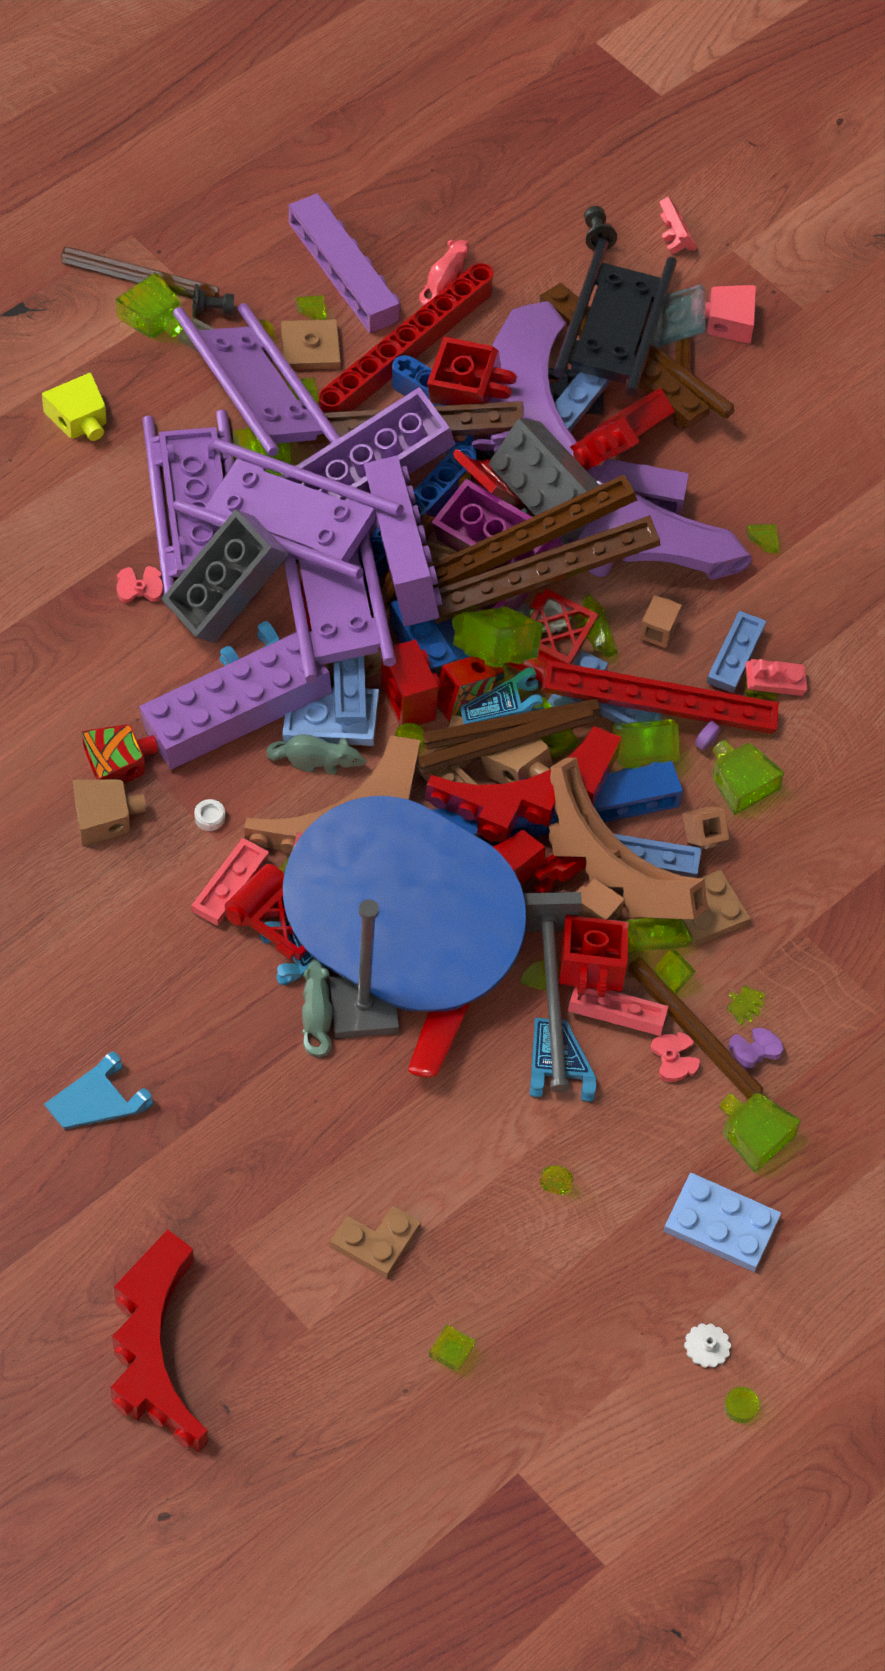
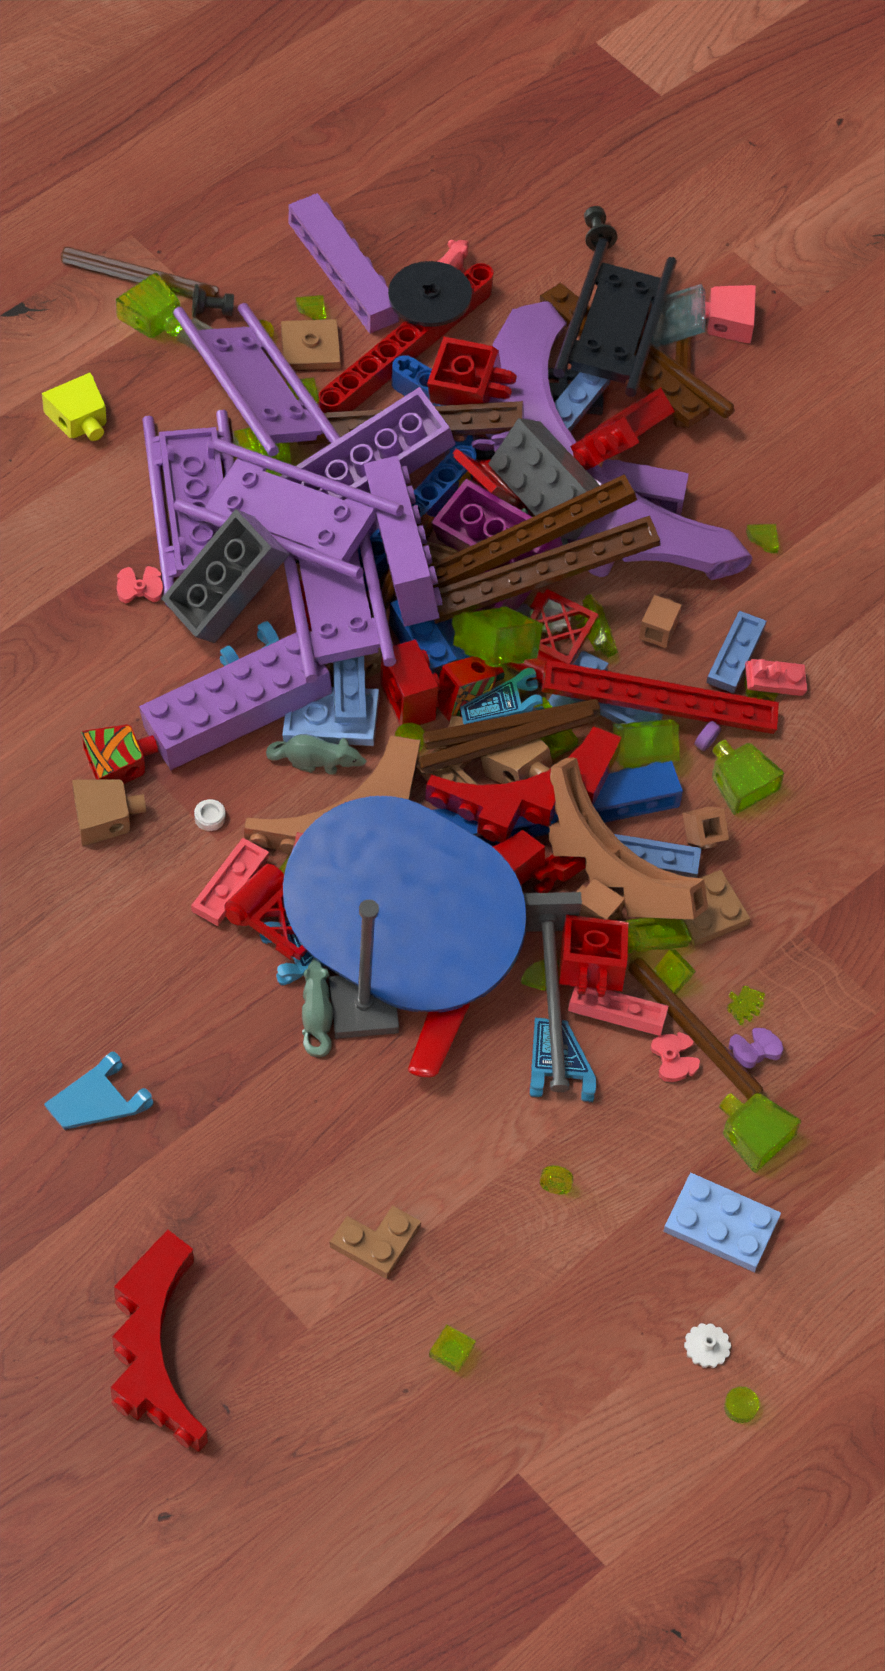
coral plate [659,196,698,254] -> none
none -> black piece [388,261,472,327]

